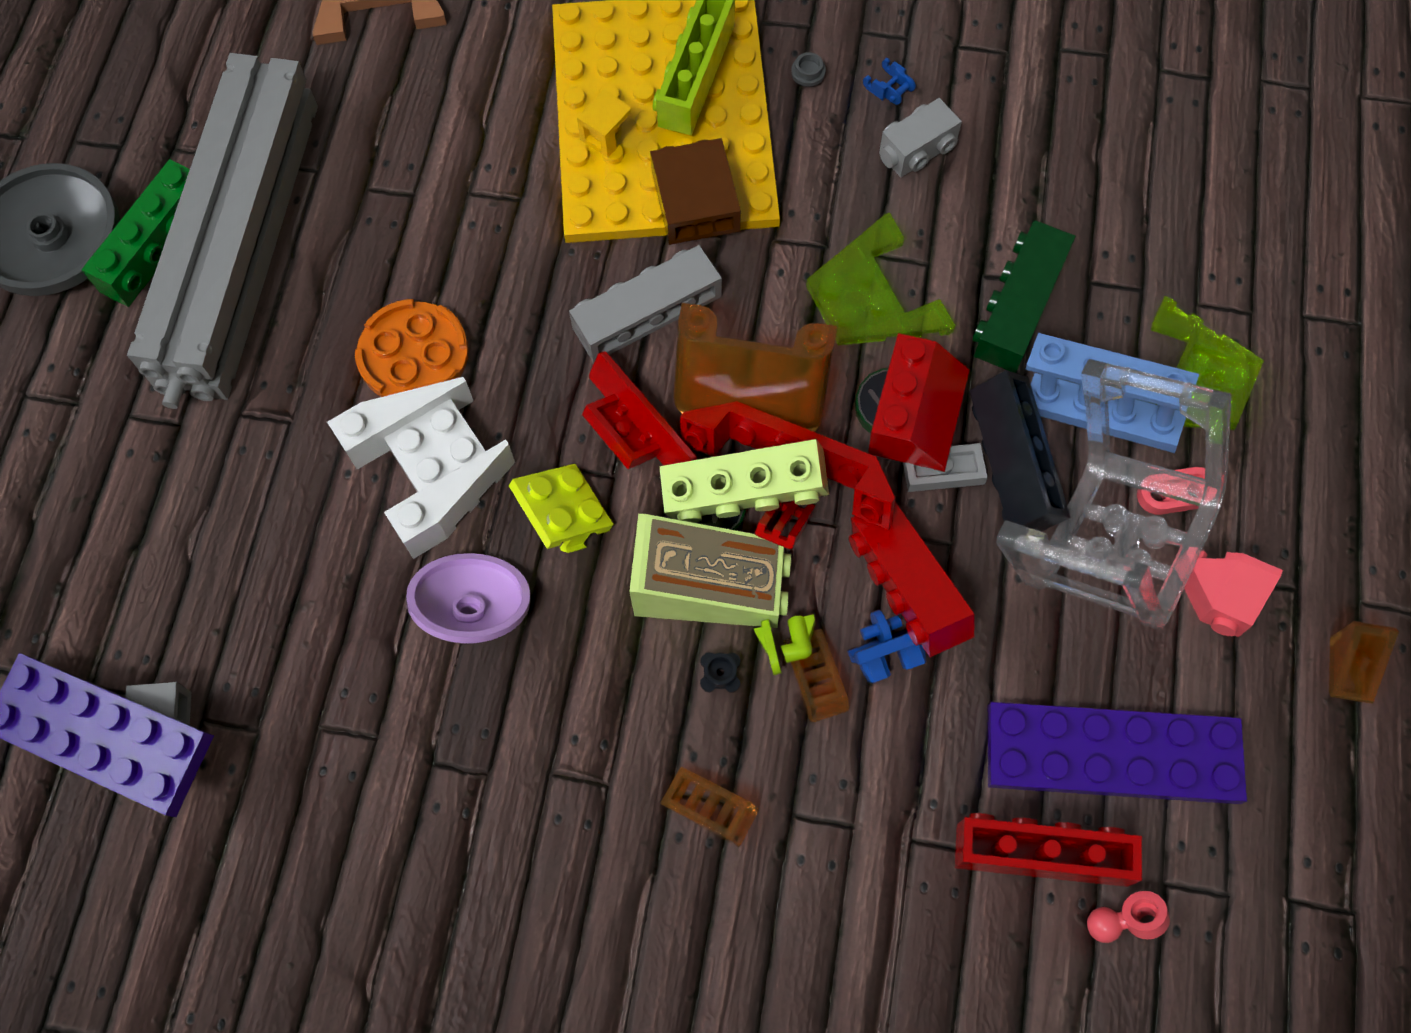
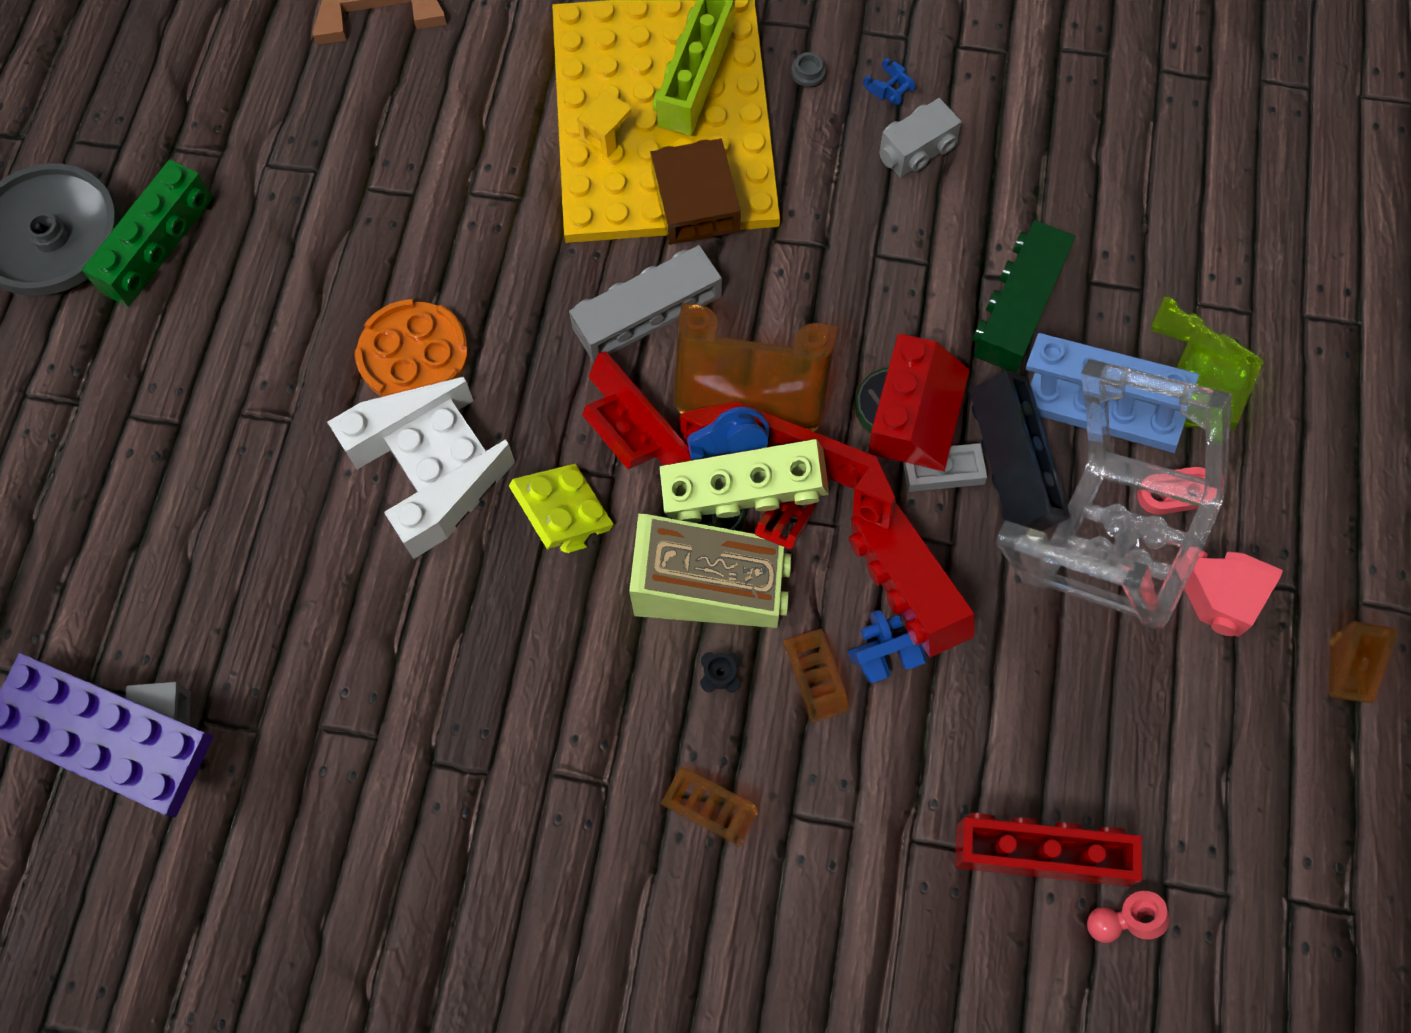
light grey brick [127,53,318,409] -> none
lavender dish [406,553,530,644] -> none
lime piece [754,614,816,675] -> none
clear neon green wing [806,213,955,345] -> none
dark purple plate [988,702,1247,804] -> none
none -> blue piece [687,407,770,461]

